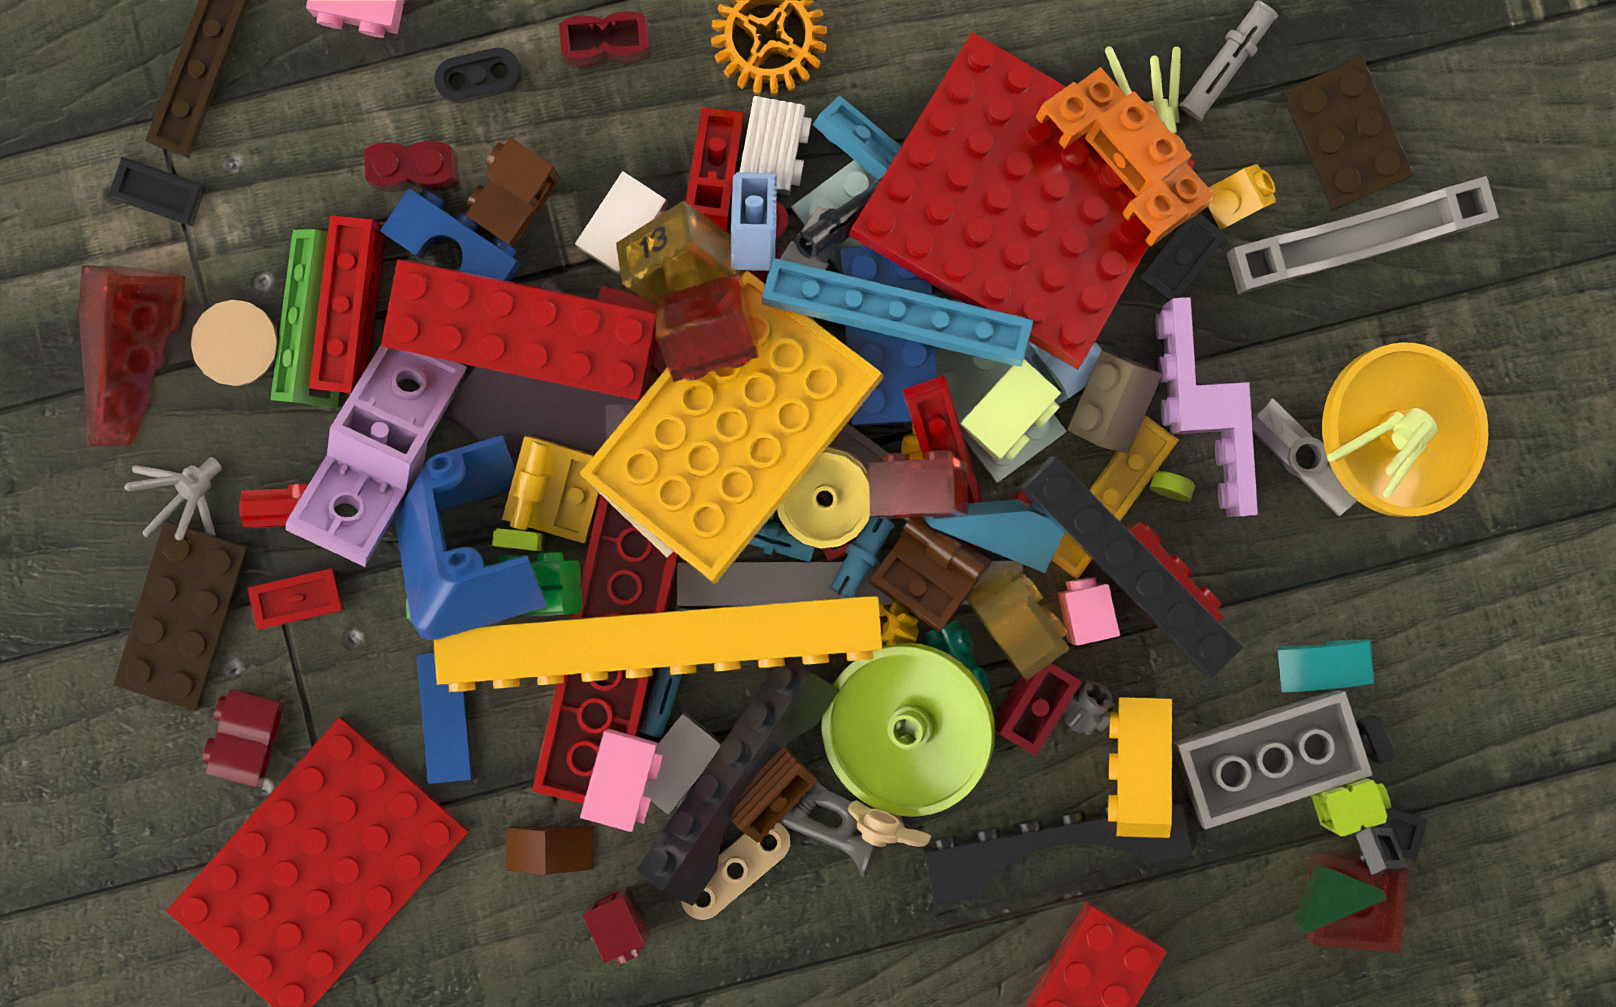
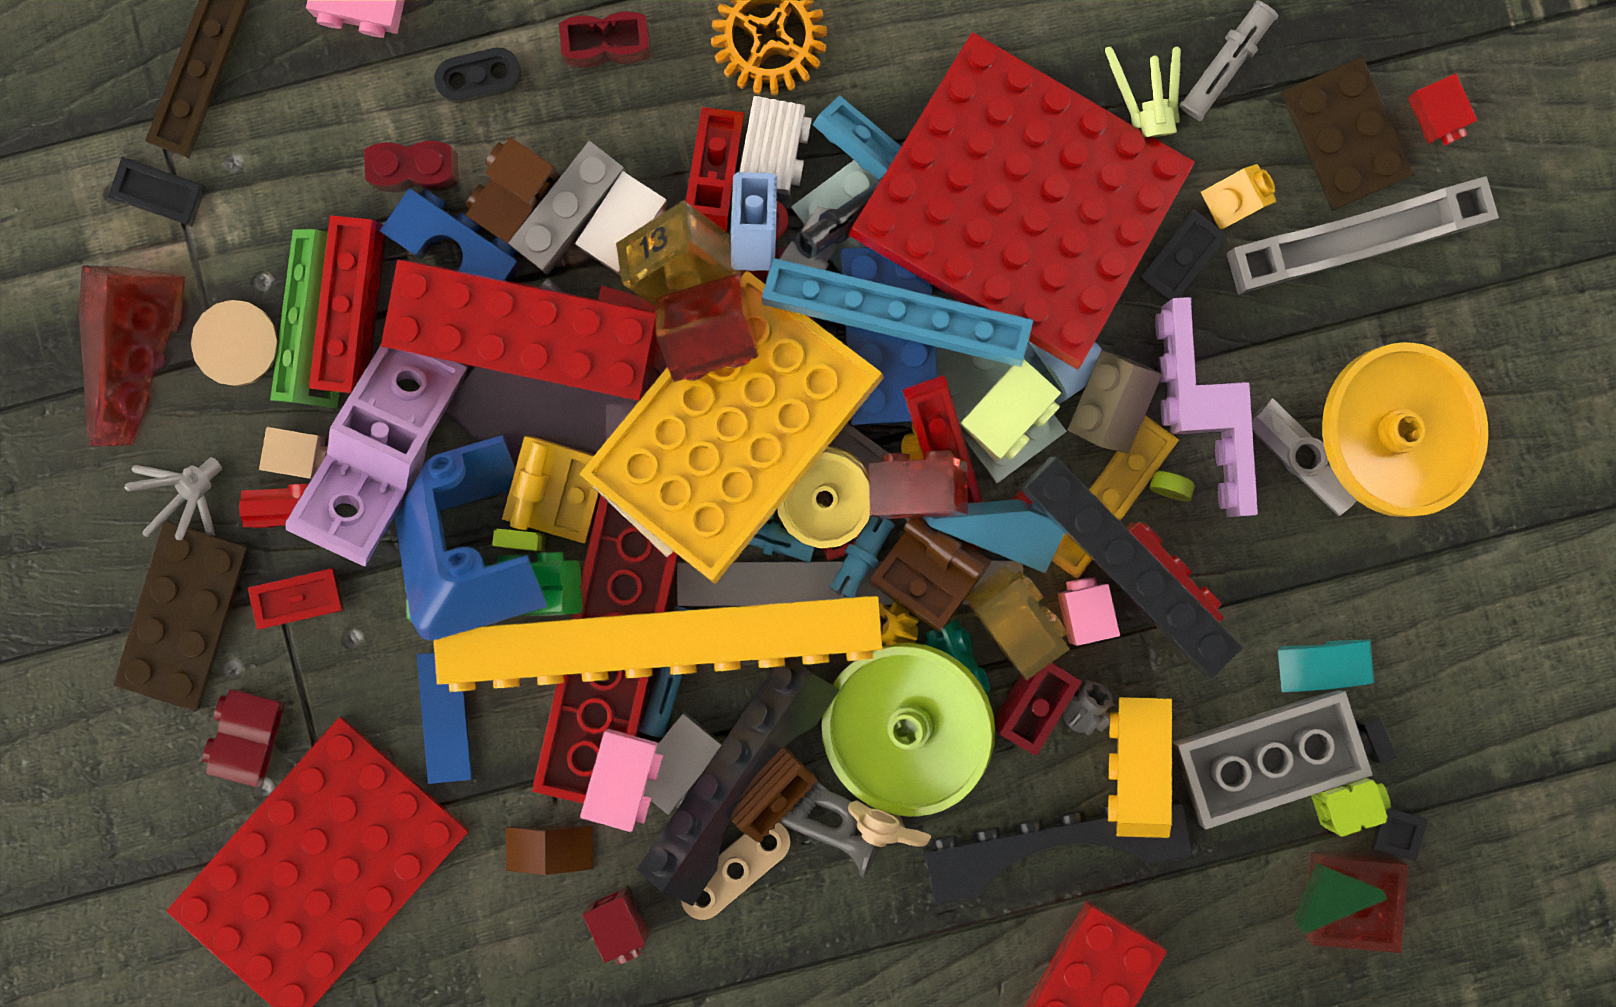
orange bracket [1036,67,1216,246] -> none
yellowish green plant [1327,408,1438,498] -> none
black plate [1355,827,1408,876] -> none
none -> tan brick [259,427,328,479]
none -> light grey brick [509,141,626,275]
none -> red brick [1407,73,1478,146]

